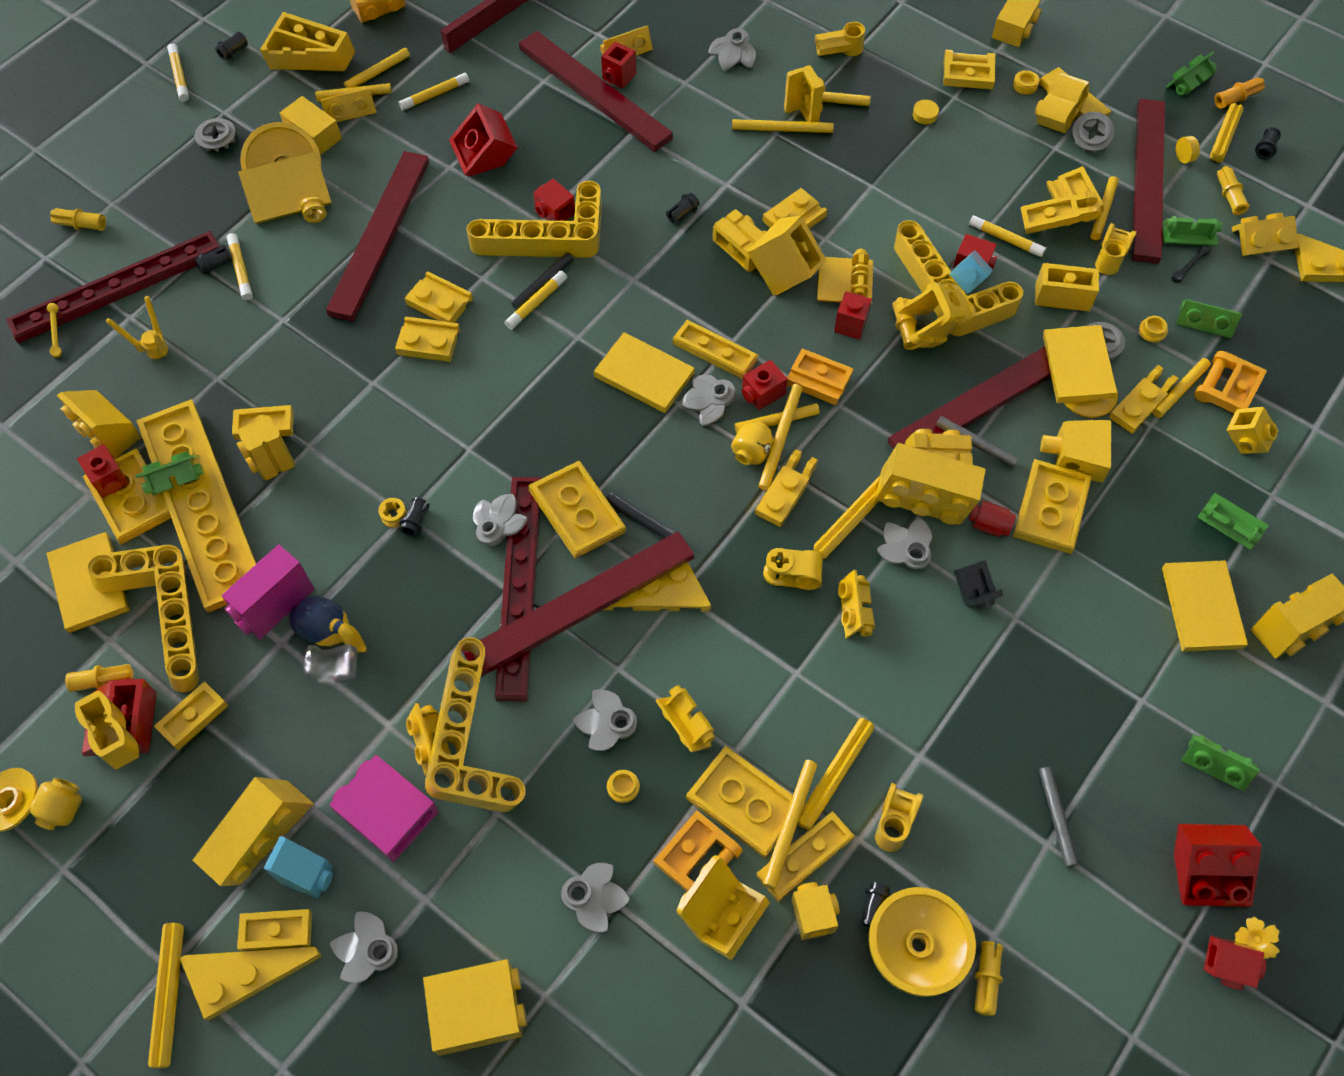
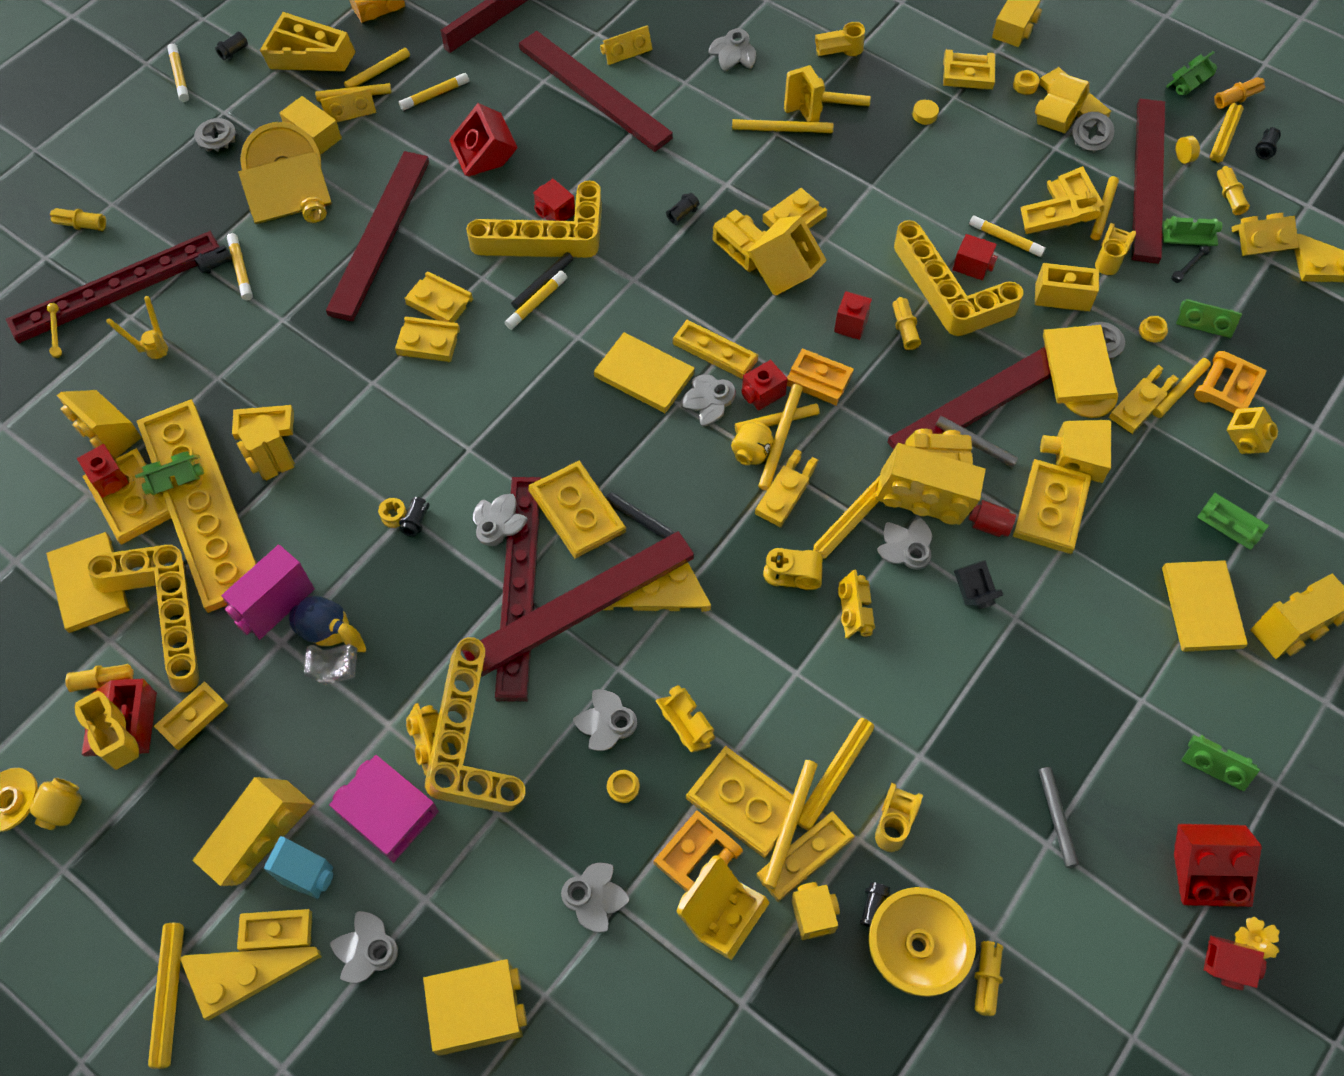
red brick [601,41,637,89] -> none
yellow hinge [817,249,873,305] -> none
yellow piece [896,283,972,348] -> none
medium azure brick [949,250,993,295] -> none

